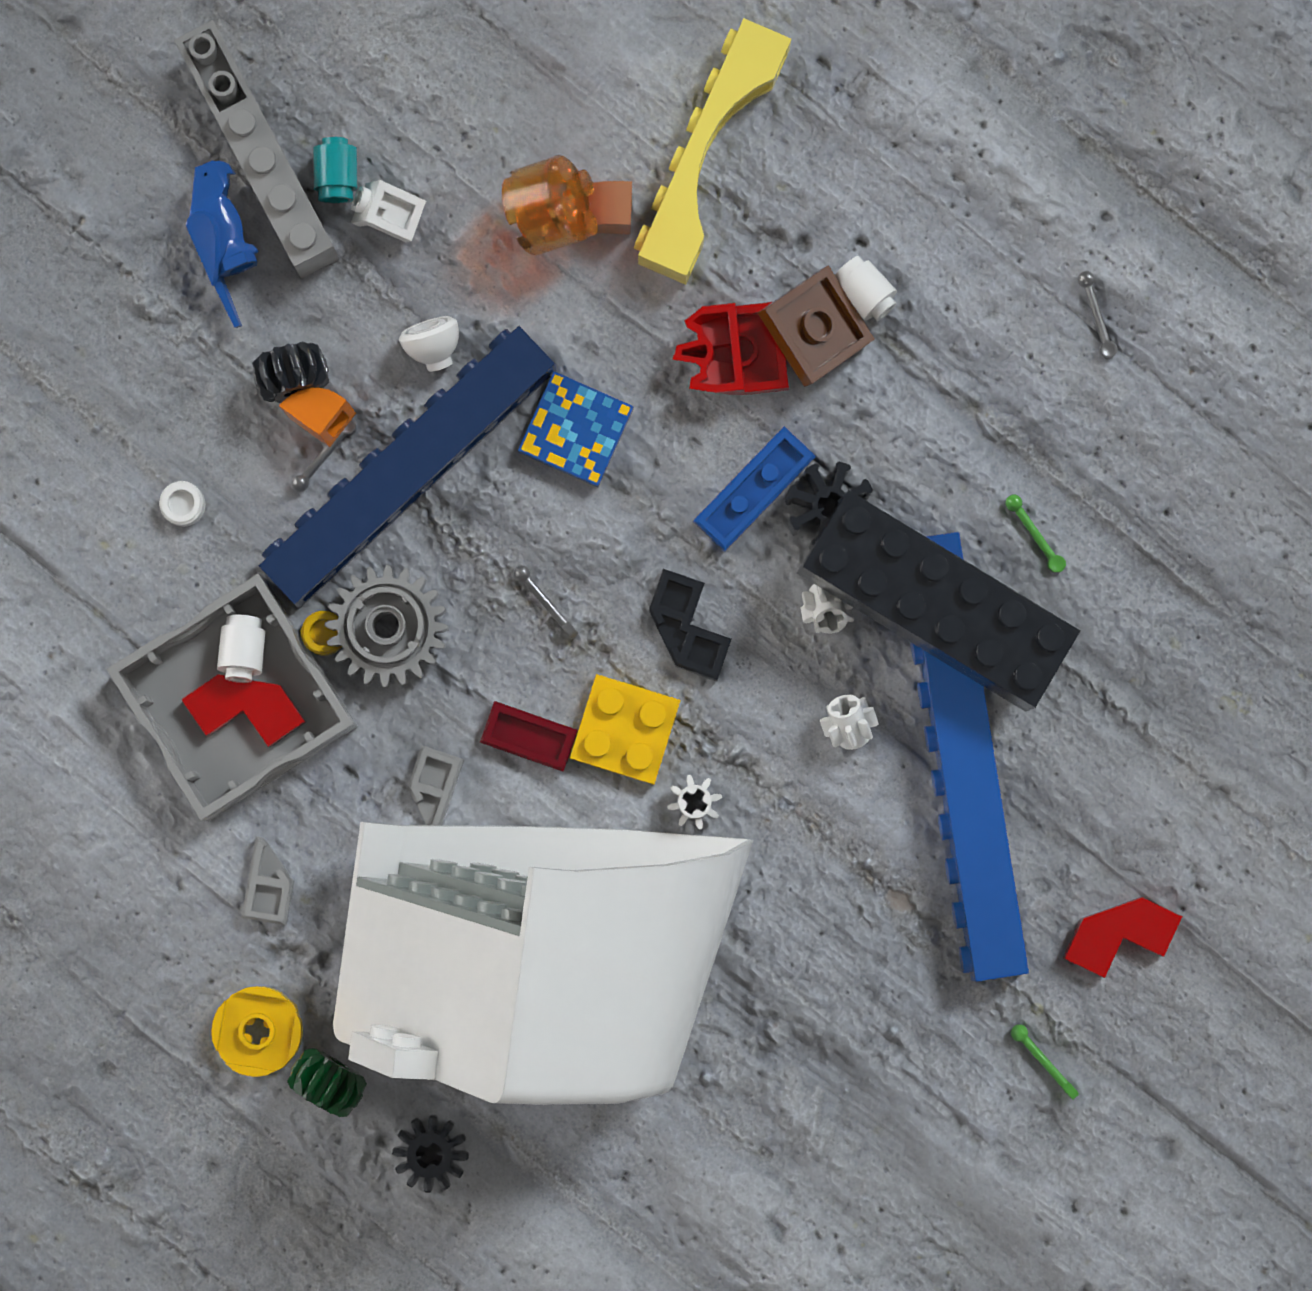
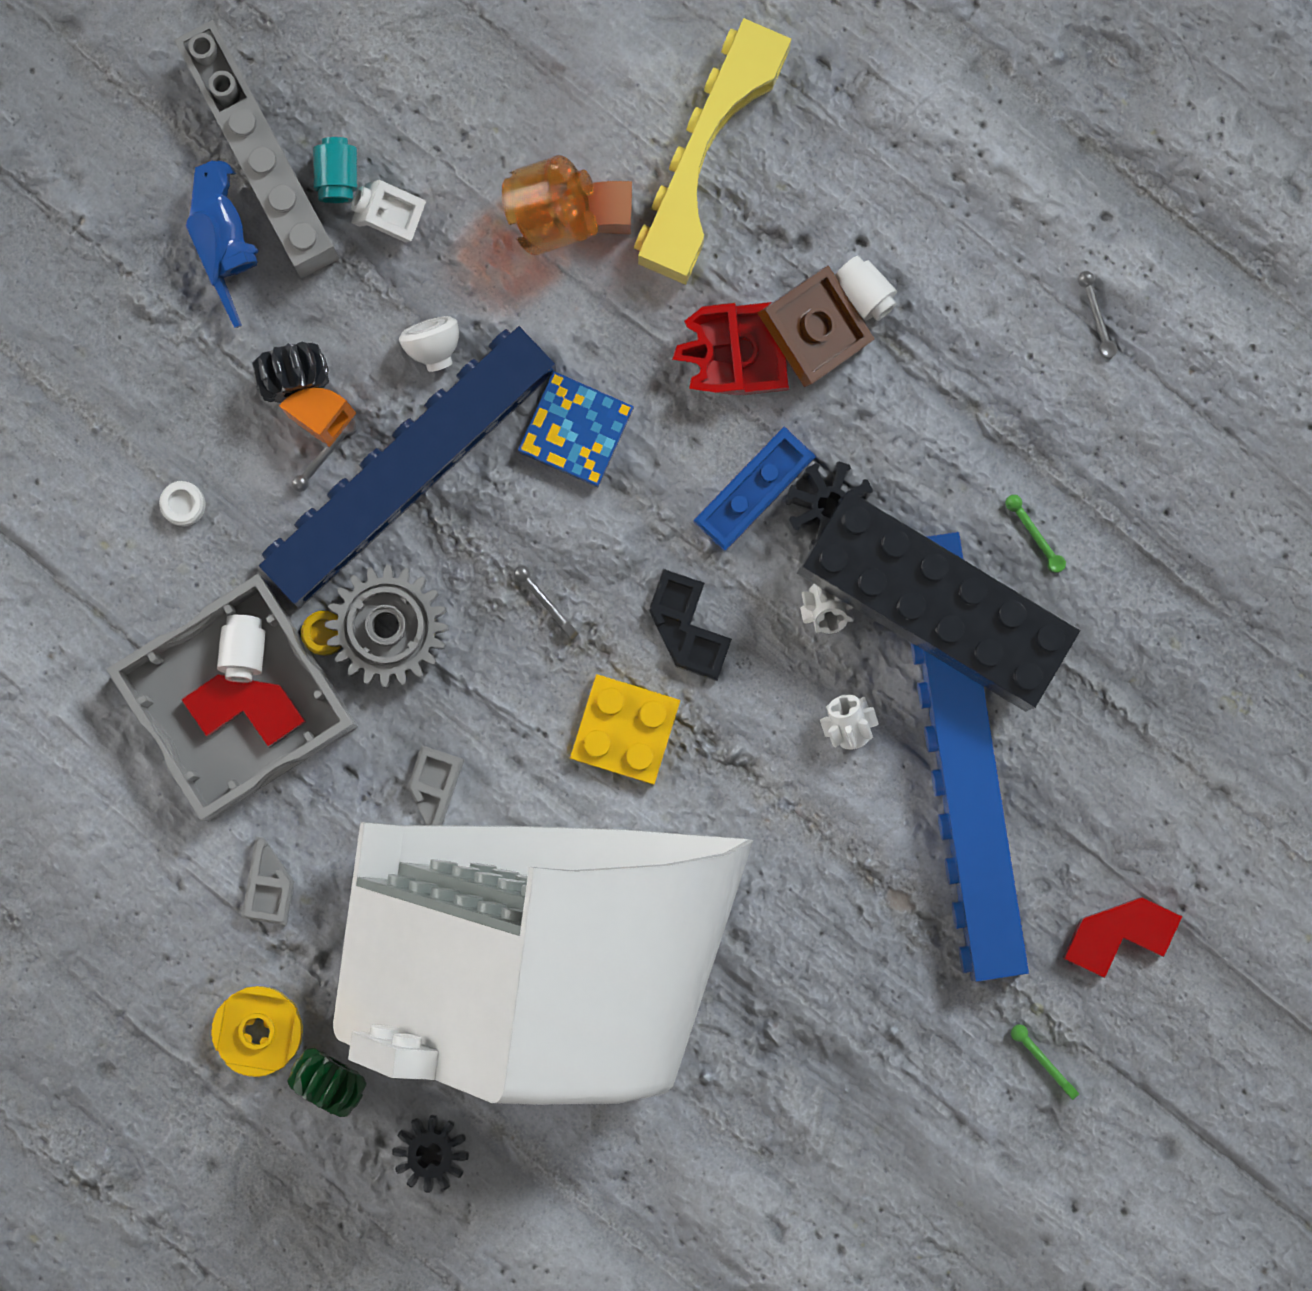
dark red tile [480,701,578,772] -> none
white gear [667,775,722,830] -> none

